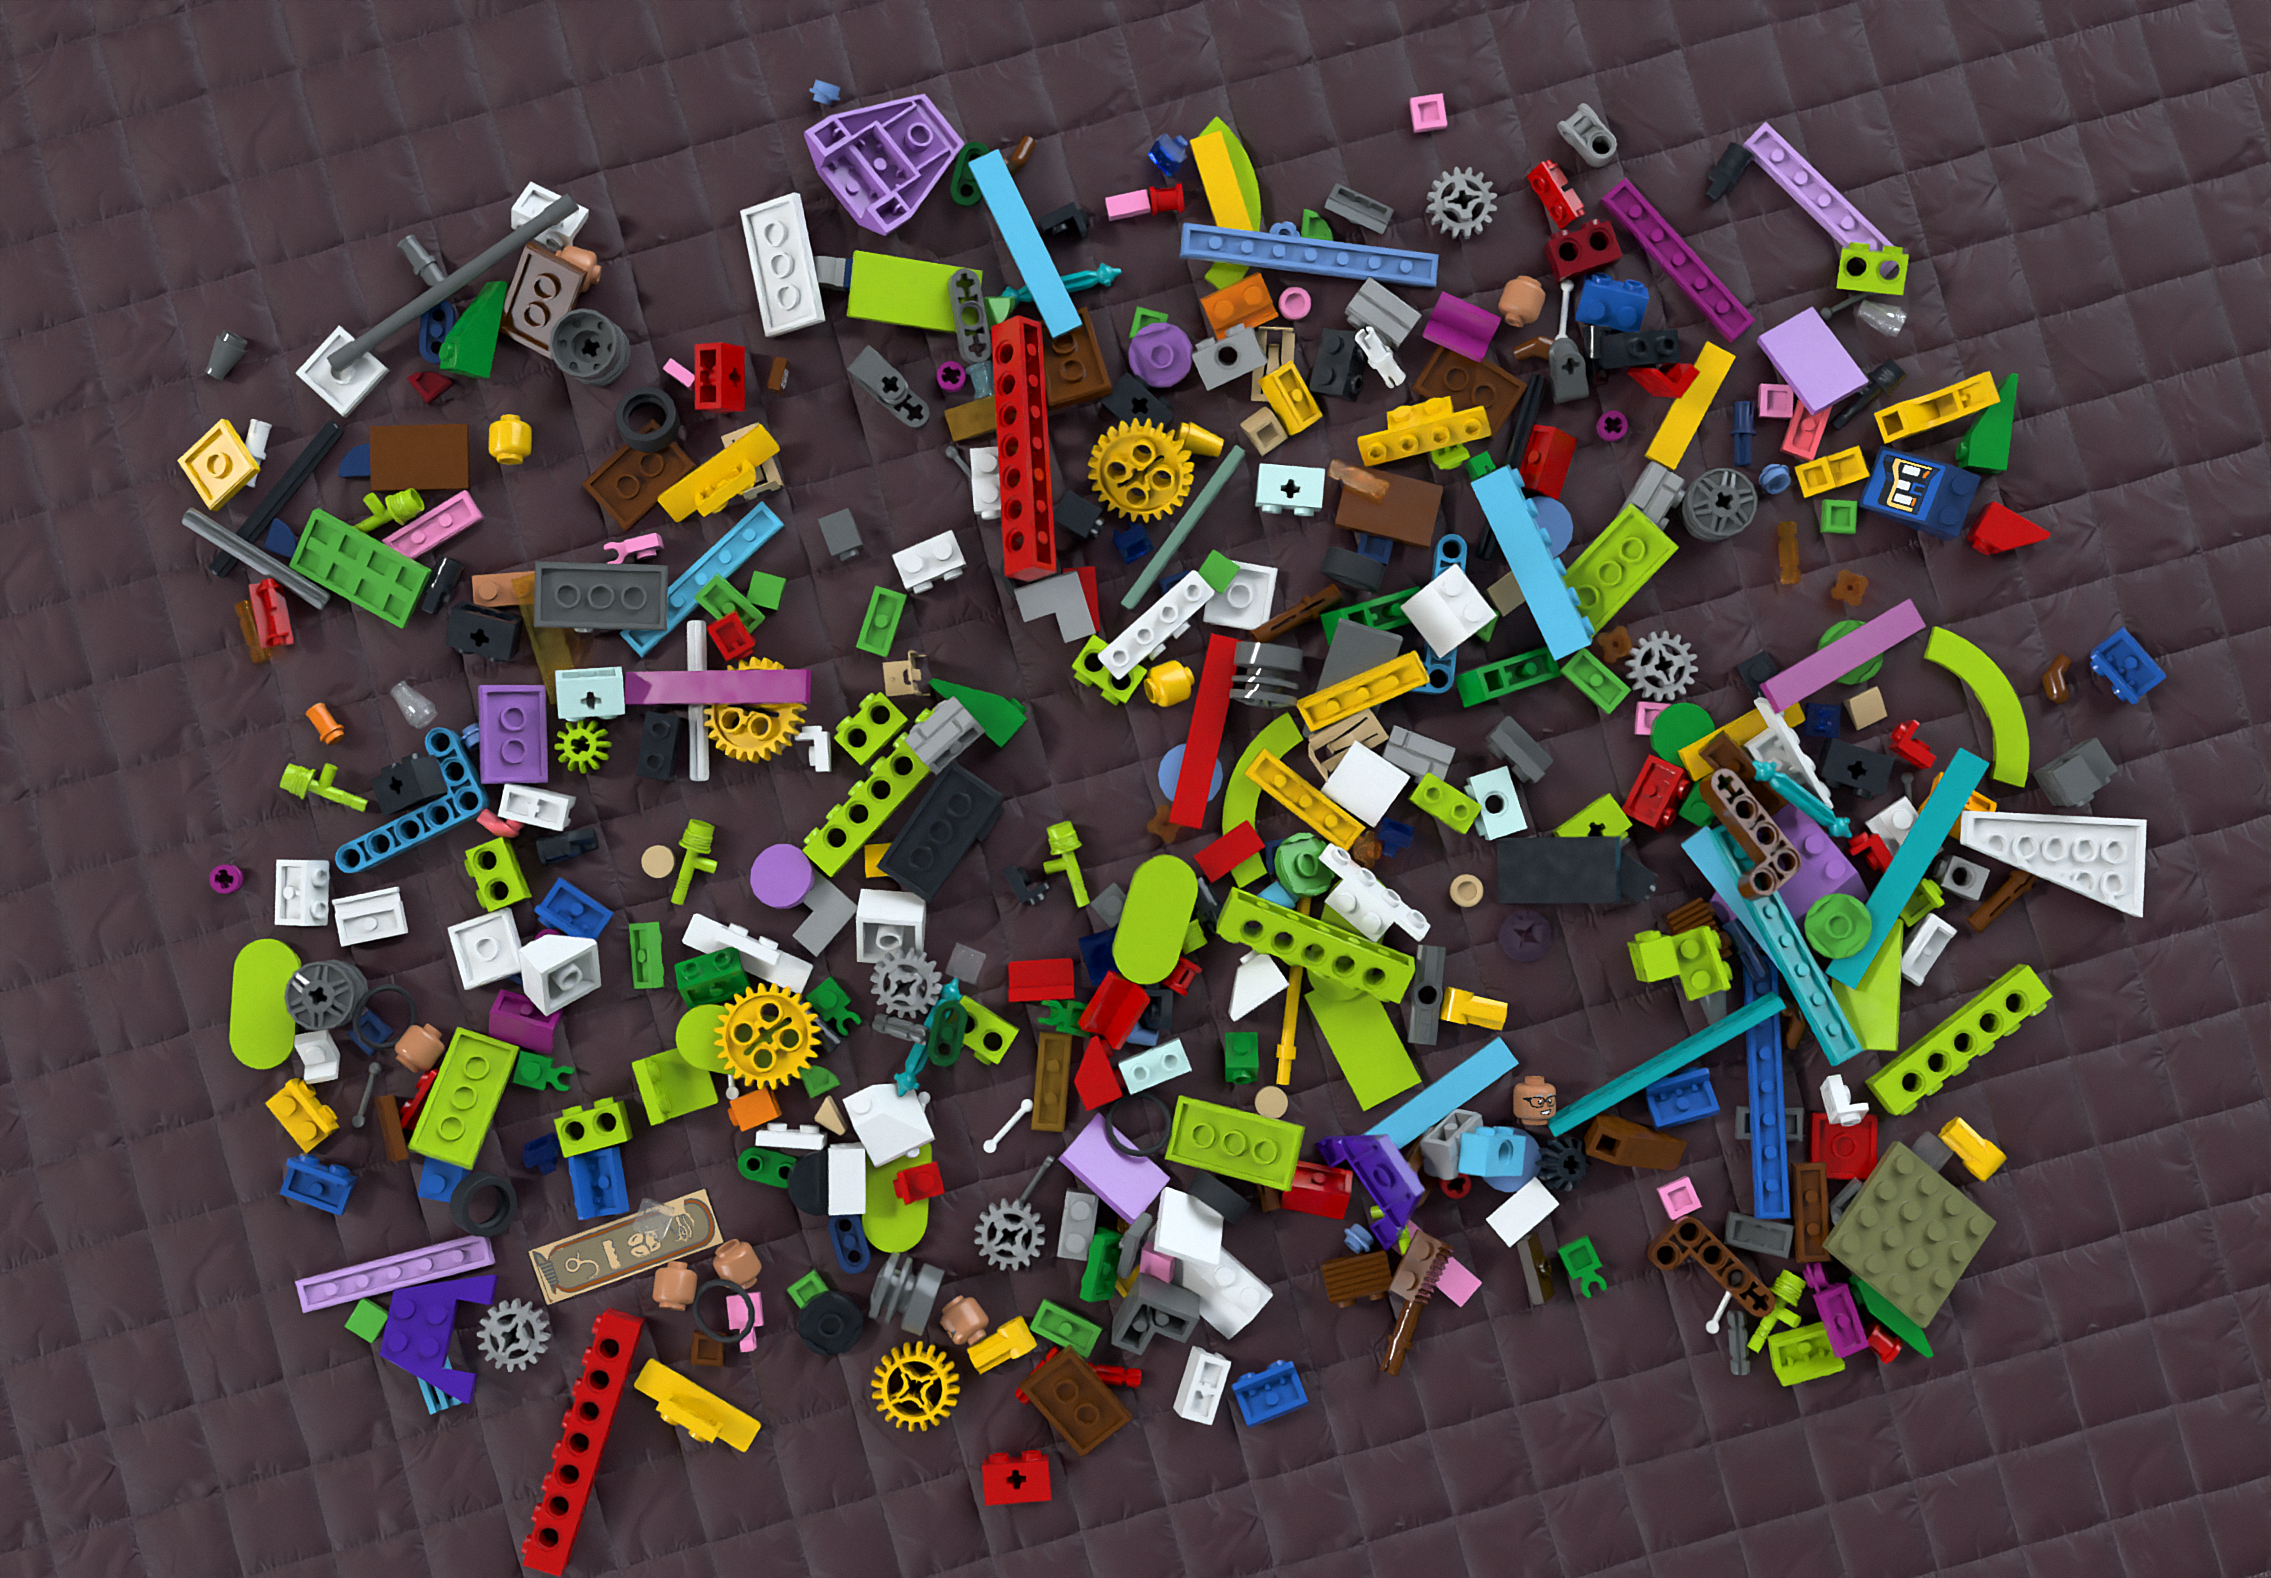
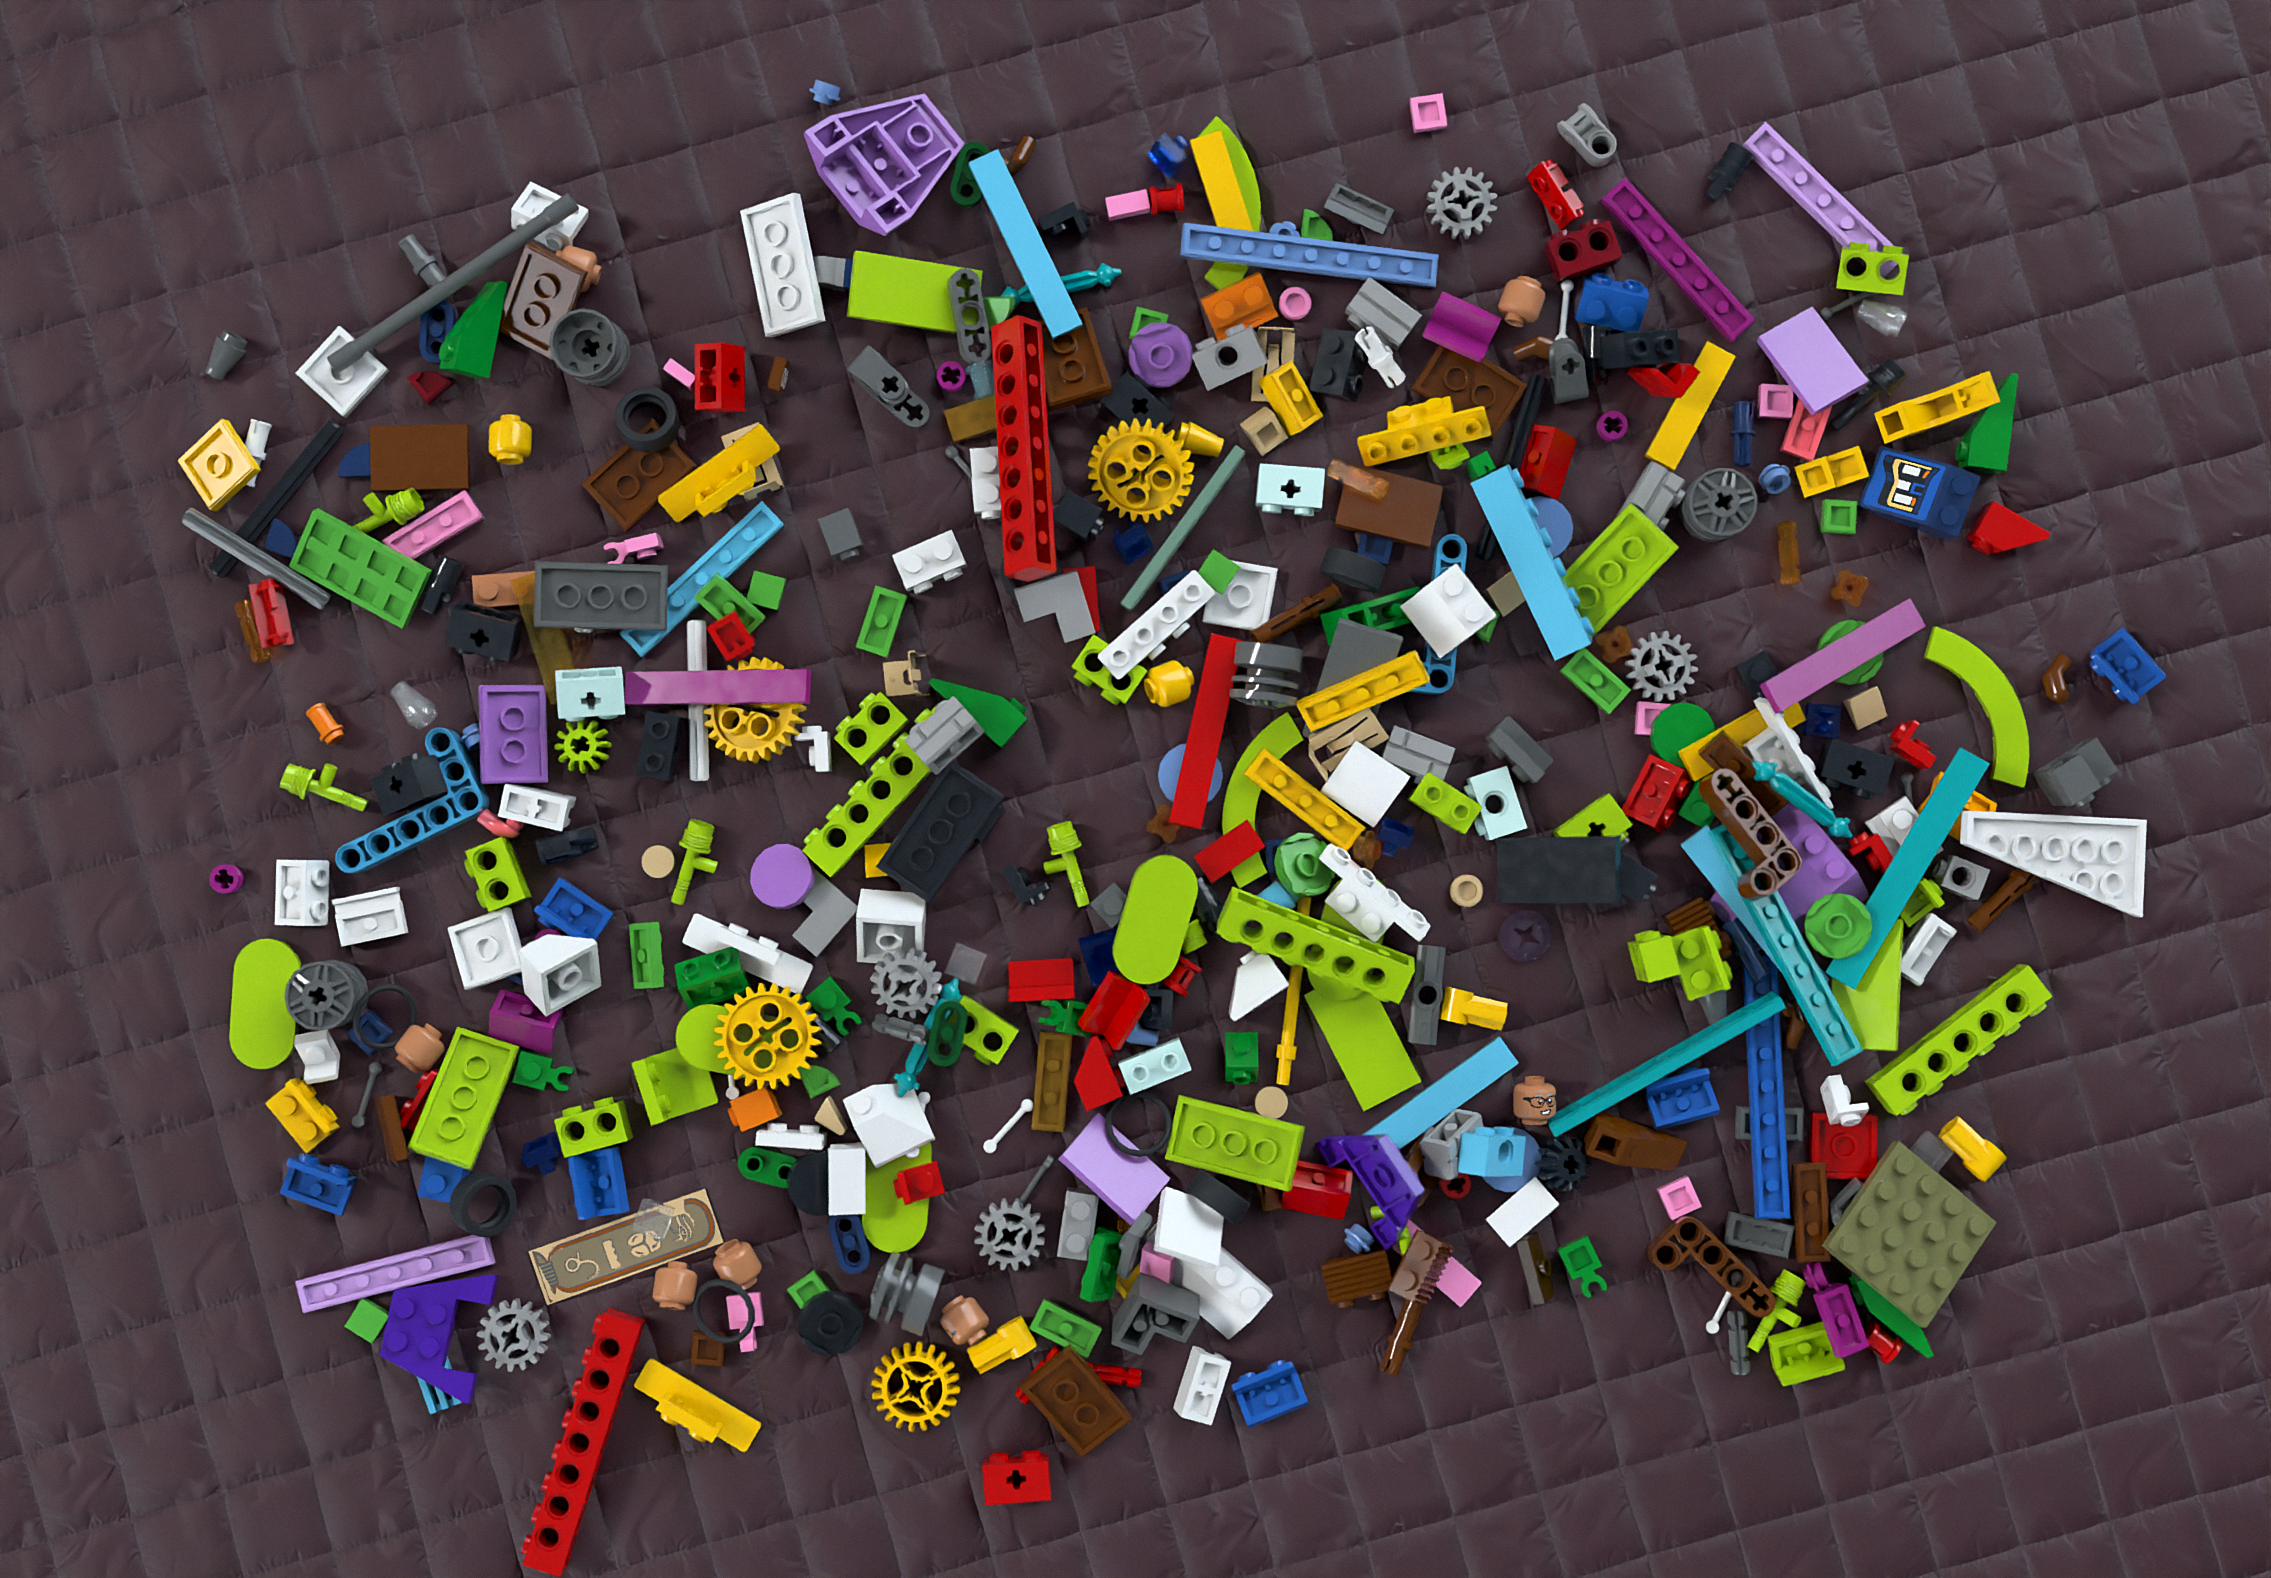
green slope [1454,646,1561,708] -> none

